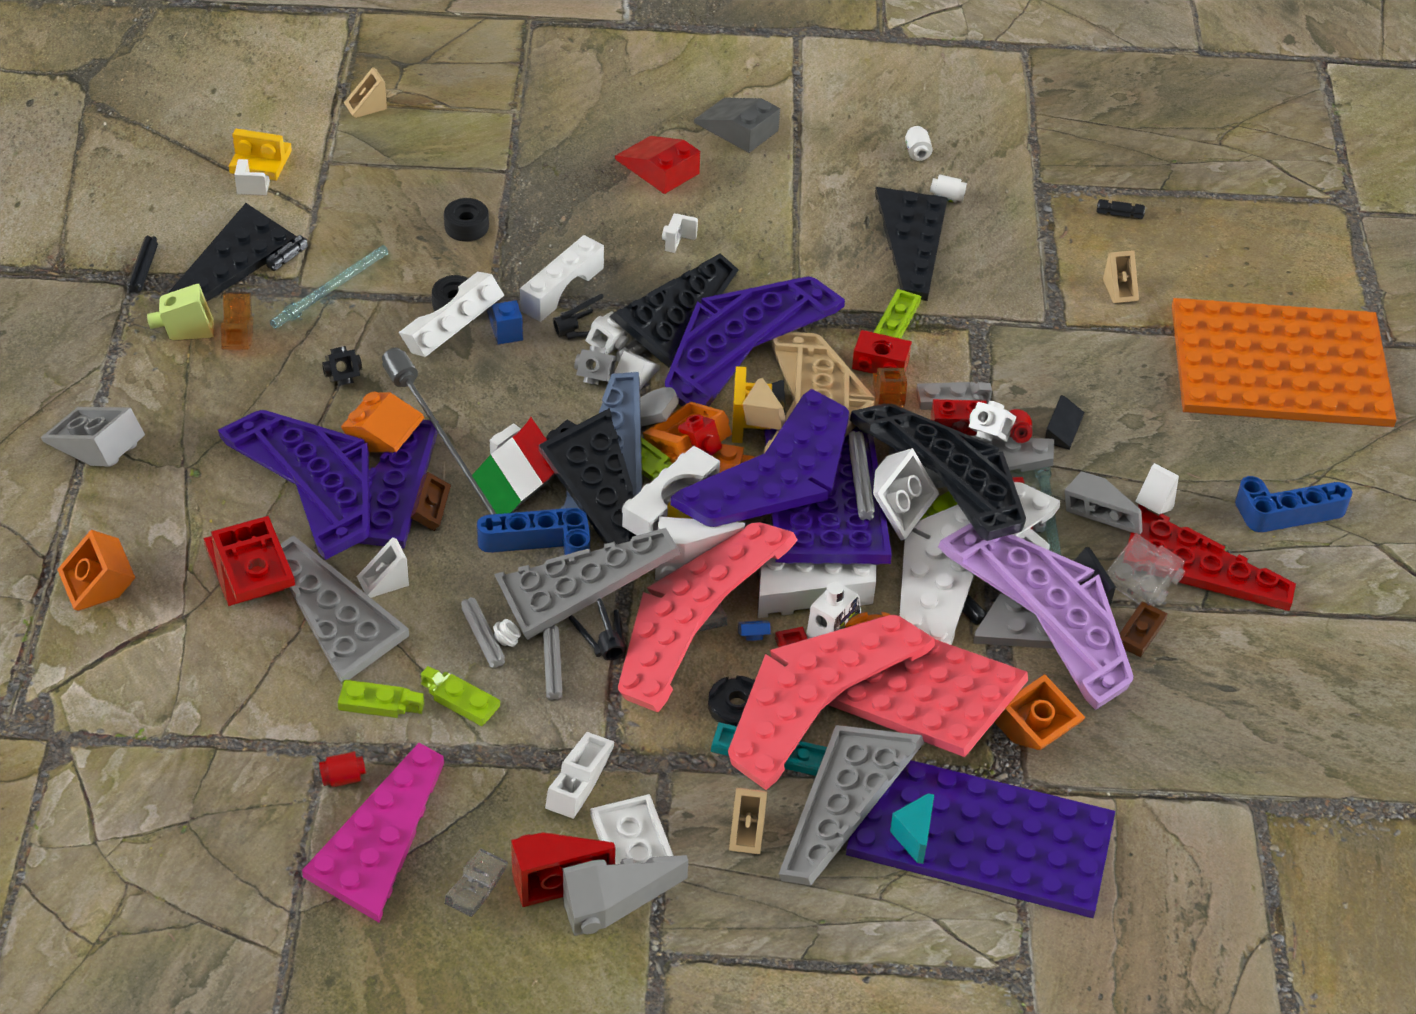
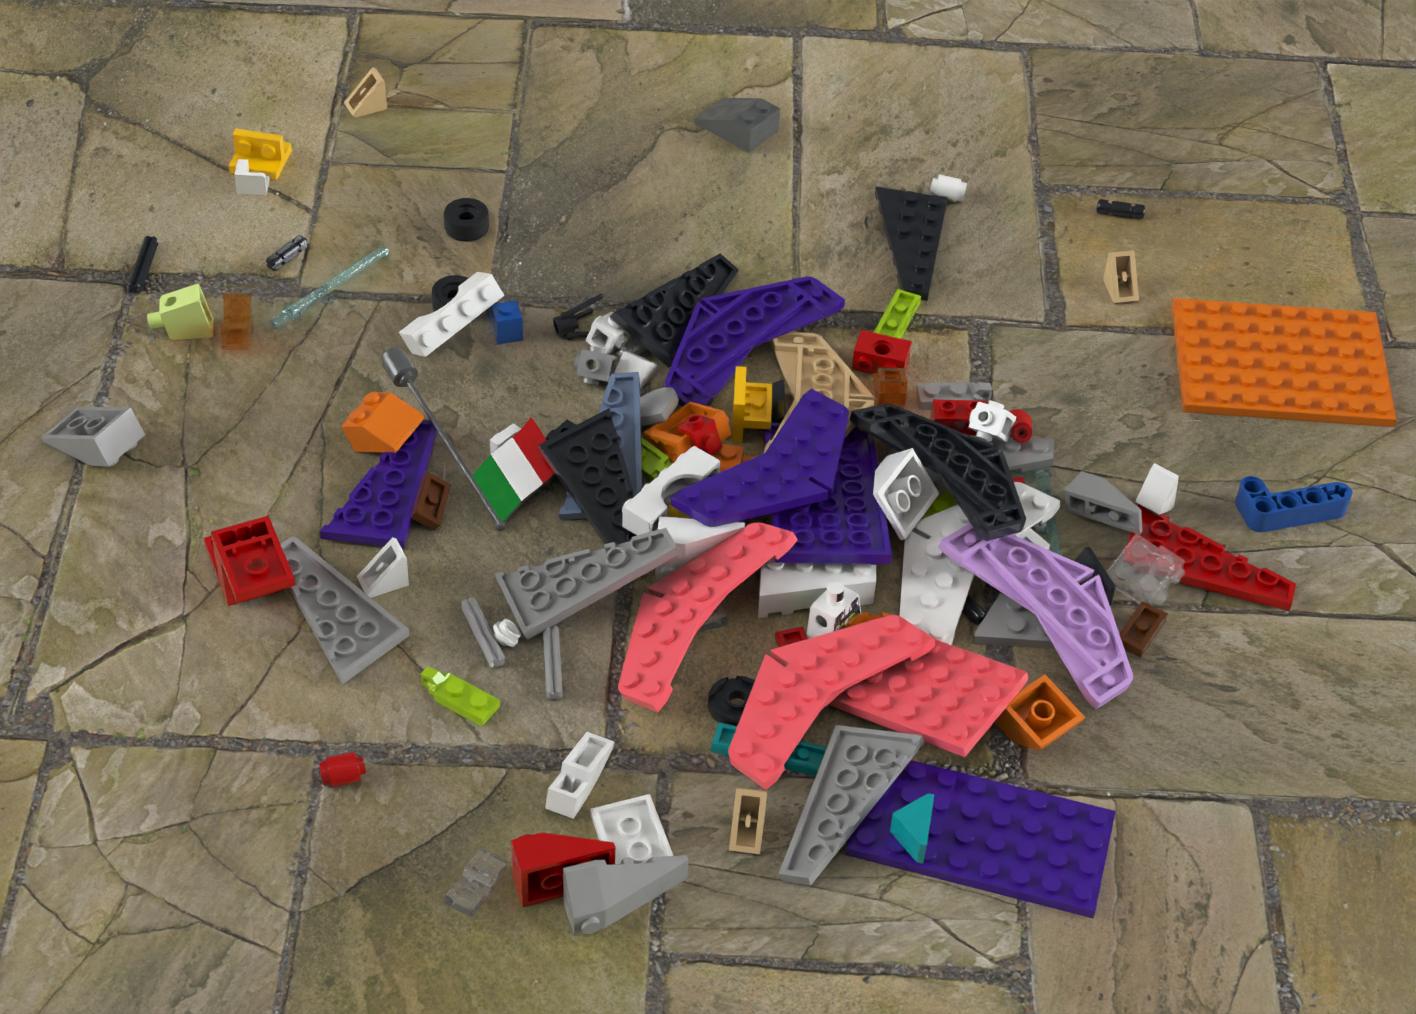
orange slope [57,530,136,611] -> none
black wing [167,203,296,302] -> none
dark purple wing [218,410,370,560] -> none
dark pink wing [302,743,444,923] -> none
black brick [322,346,362,386] -> none
lime hinge [338,680,424,718] -> none
blue beam [477,508,590,555] -> none
white arch [520,235,604,322] -> none
black plant [569,598,627,661] -> none
red slope [615,136,700,194] -> none
white bracket [662,213,698,253] -> none
blue plate [738,620,771,641] -> none
tan slope [743,378,786,430] -> none
light grey axle [848,431,875,521] -> none
white brick [905,126,933,161] -> none
black slope [1045,395,1085,450] -> none

